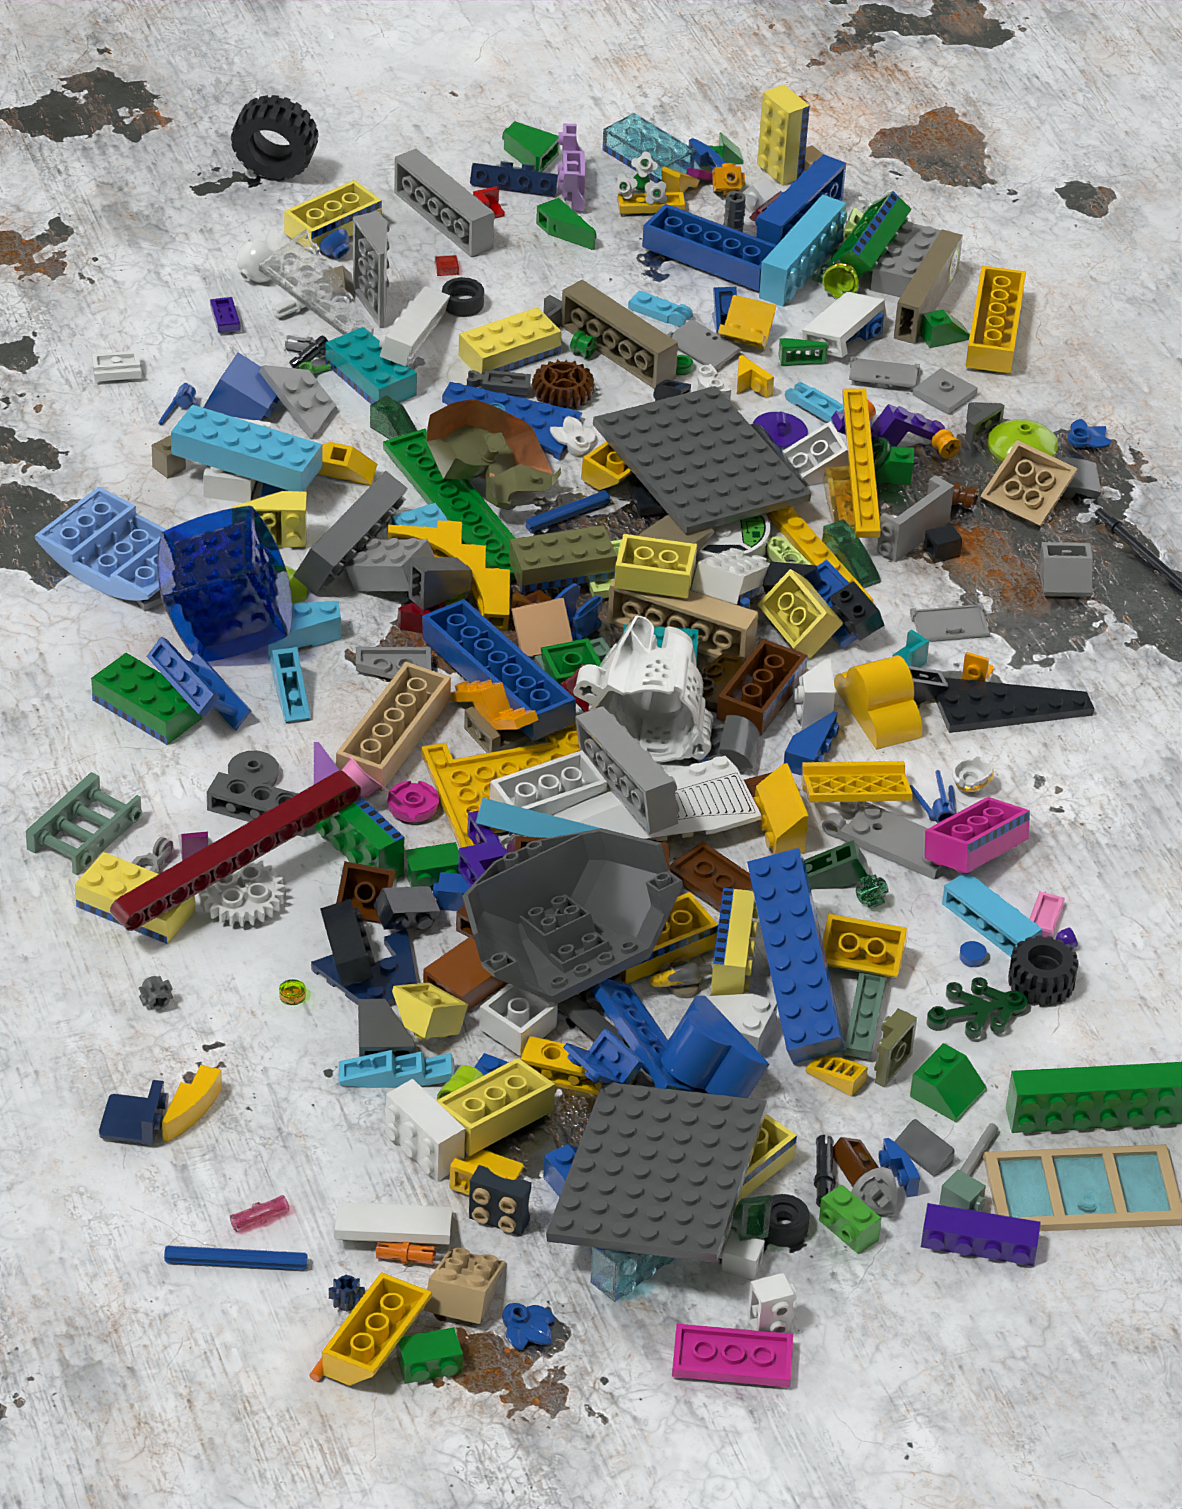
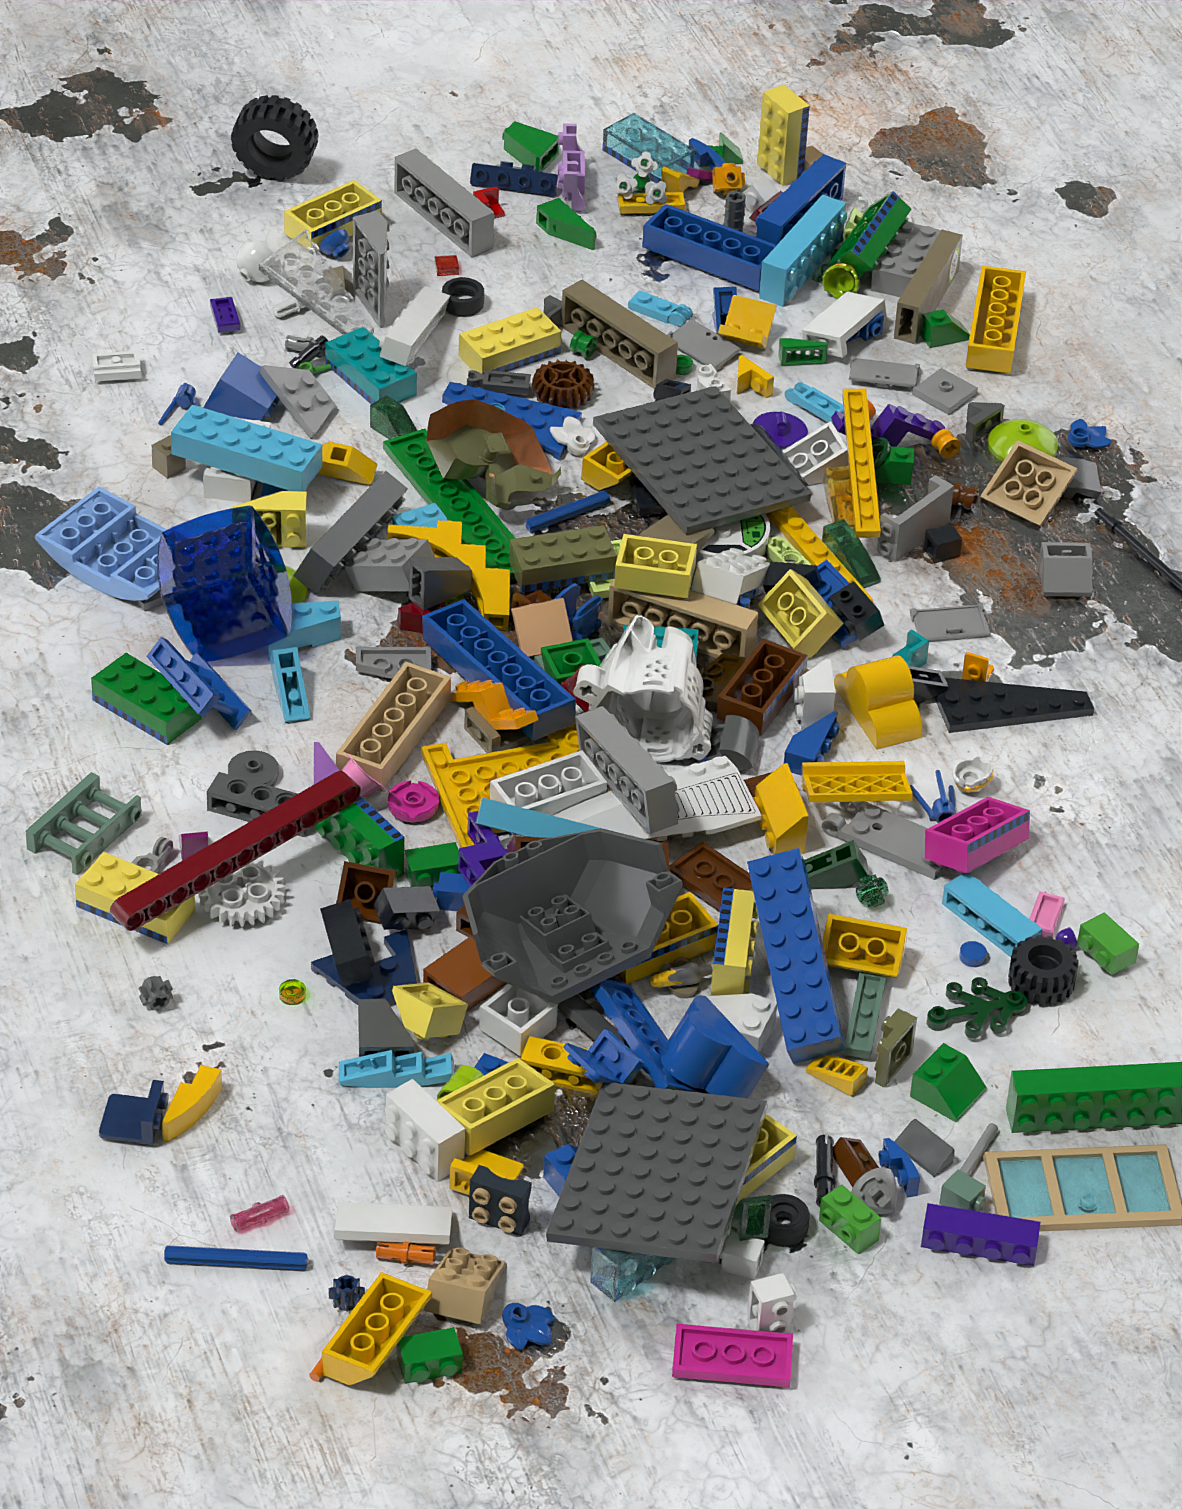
none -> bright green brick [1077,912,1139,975]

